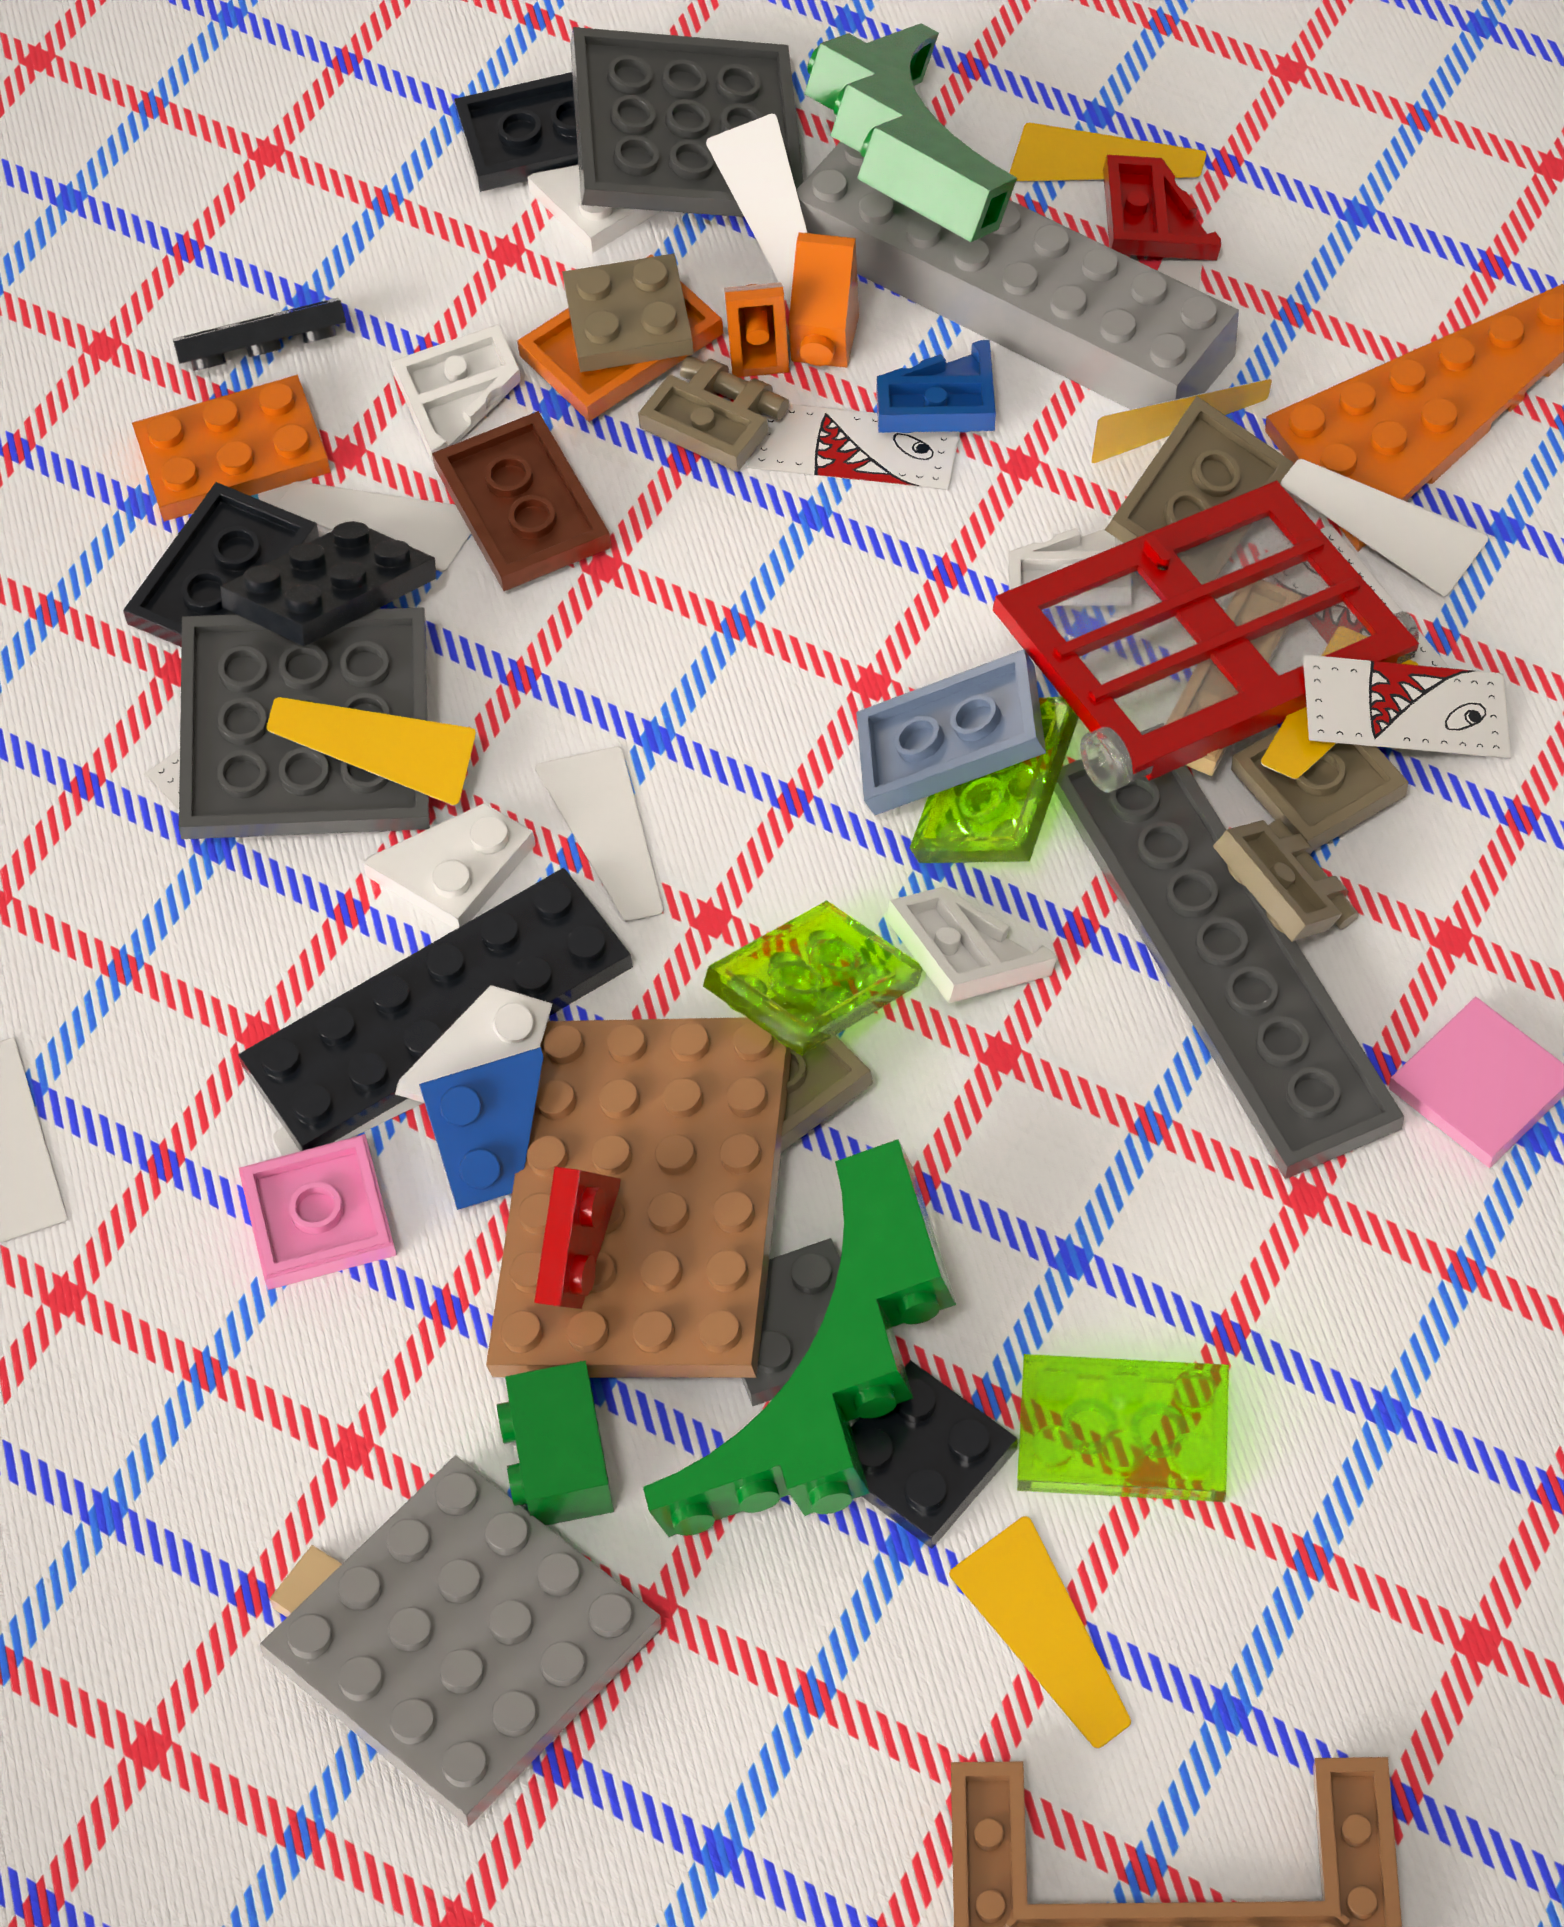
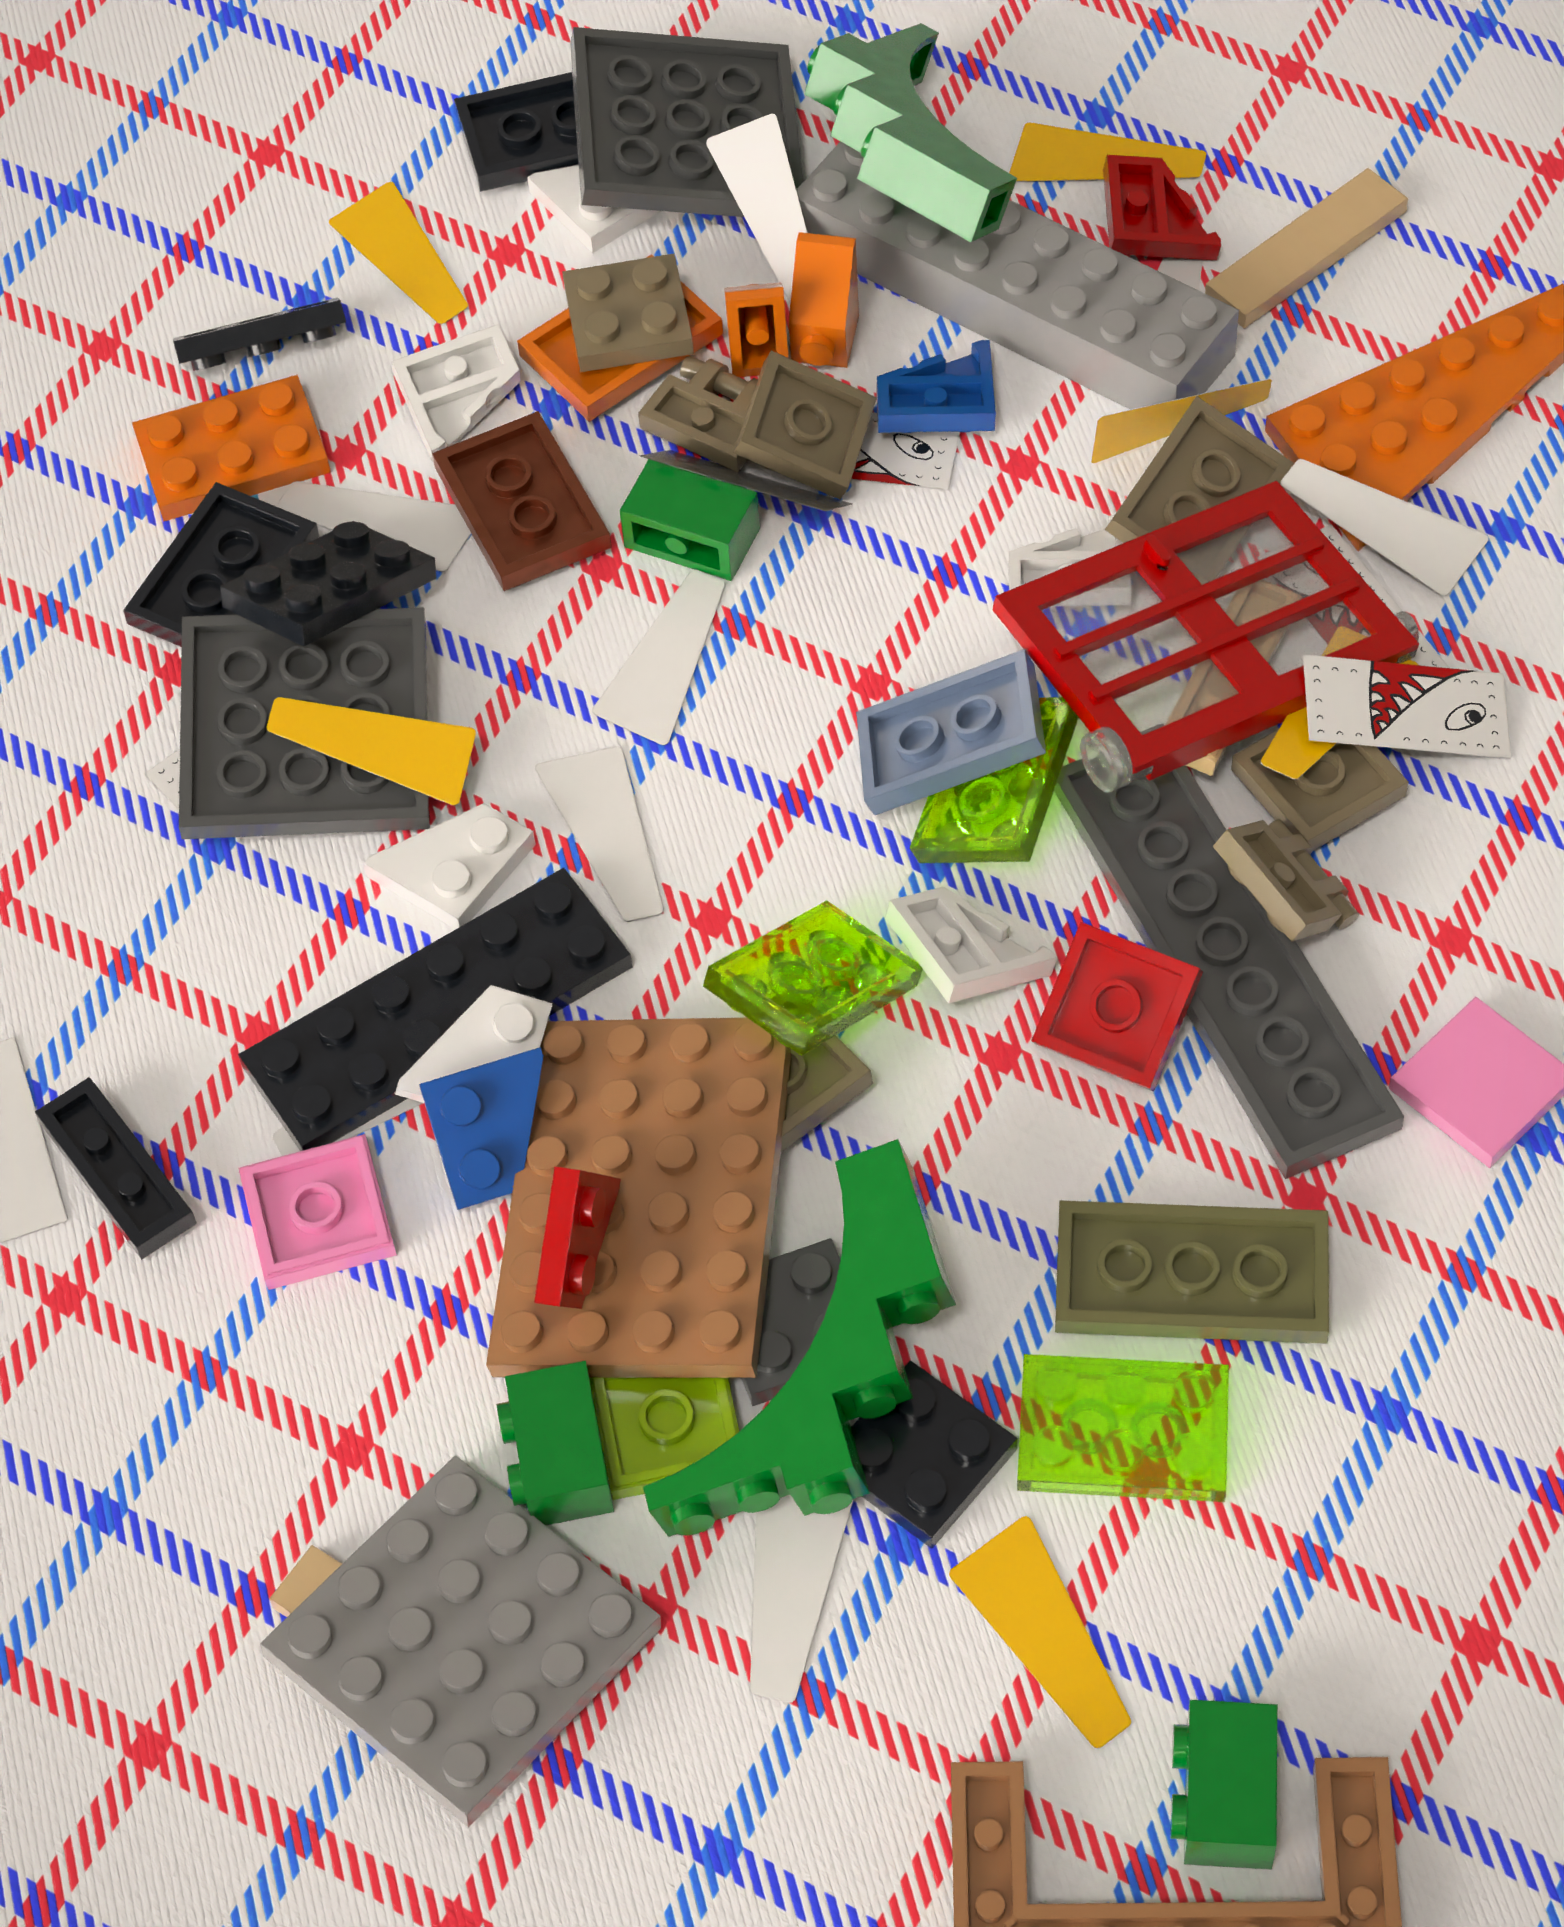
none -> black plate [35,1077,197,1260]
none -> yellow sticker [329,182,468,324]
none -> lime tile [590,1377,739,1500]
none -> white sticker [592,570,725,745]
none -> green brick [619,459,760,581]
none -> dark grey sticker [639,450,853,511]
none -> dark tan plate [733,350,877,500]
none -> white sticker [750,1495,854,1703]
none -> red plate [1031,922,1203,1092]
none -> olive plate [1055,1200,1329,1344]
none -> green brick [1170,1700,1278,1870]
none -> tan tile [1205,168,1408,329]

